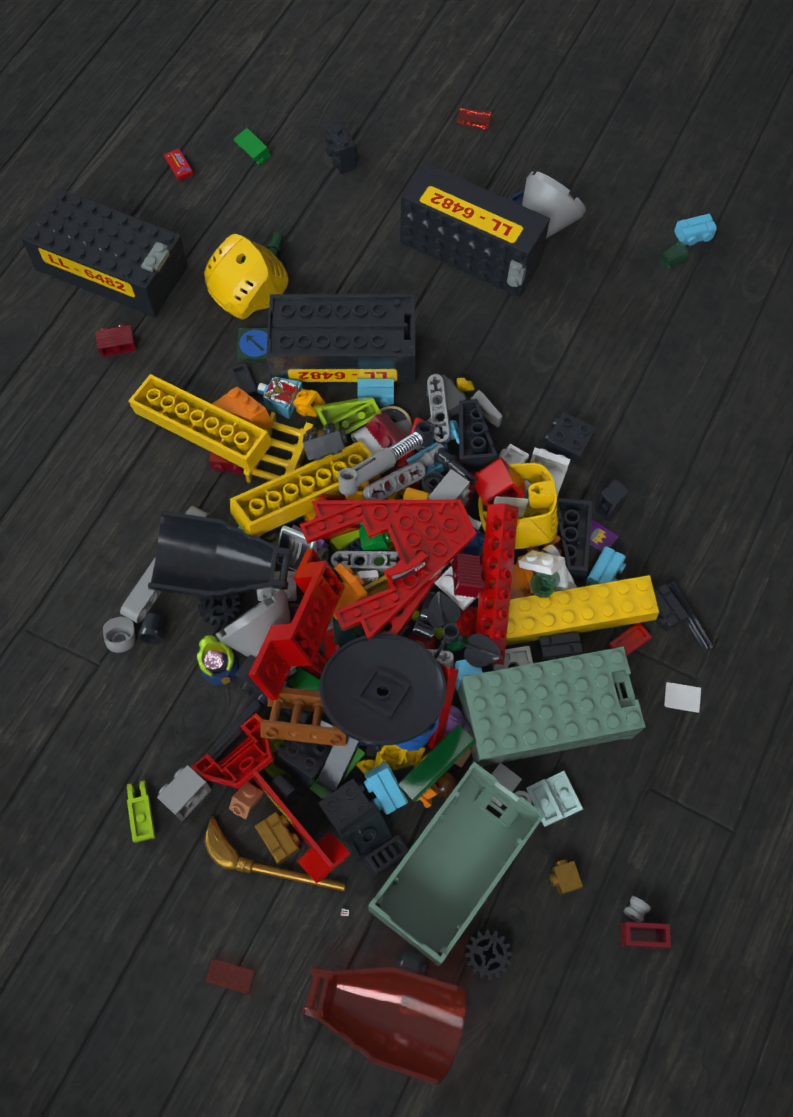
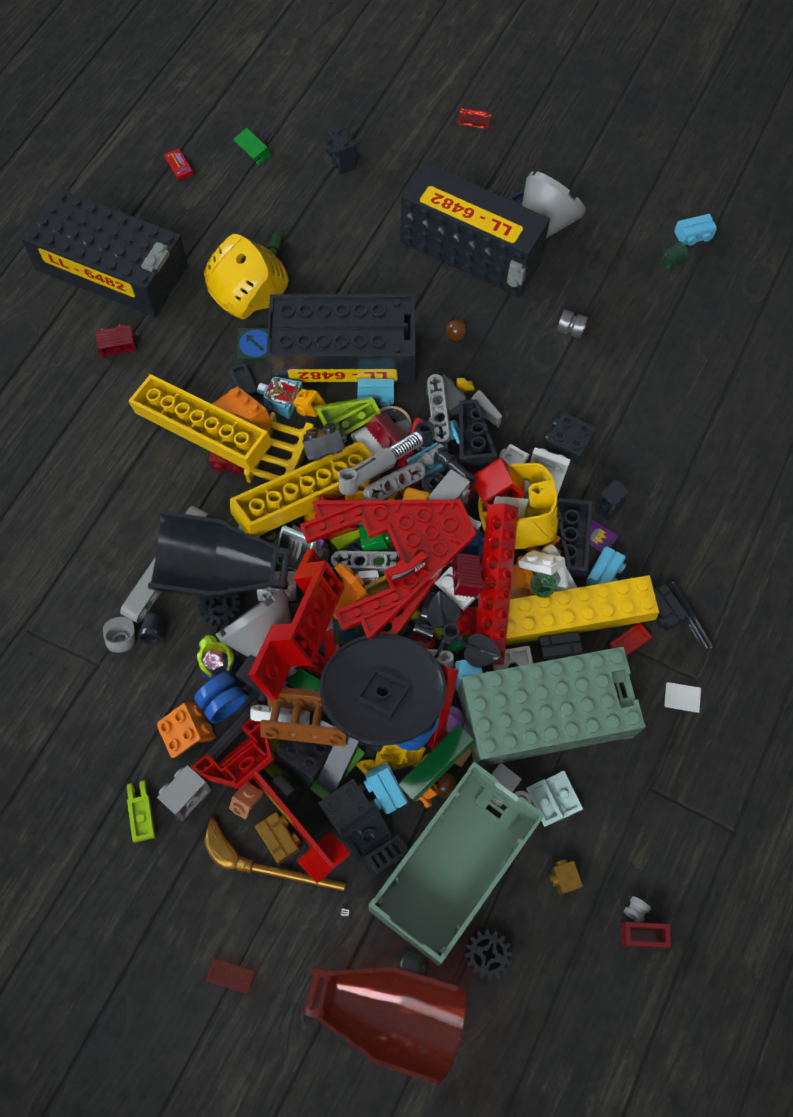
none -> orange bracket [157,702,216,758]
none -> blue wheel [194,673,247,723]
none -> white beam [250,705,310,725]
none -> reddish brown piece [445,319,465,342]
none -> flat silver wheel [557,309,588,339]

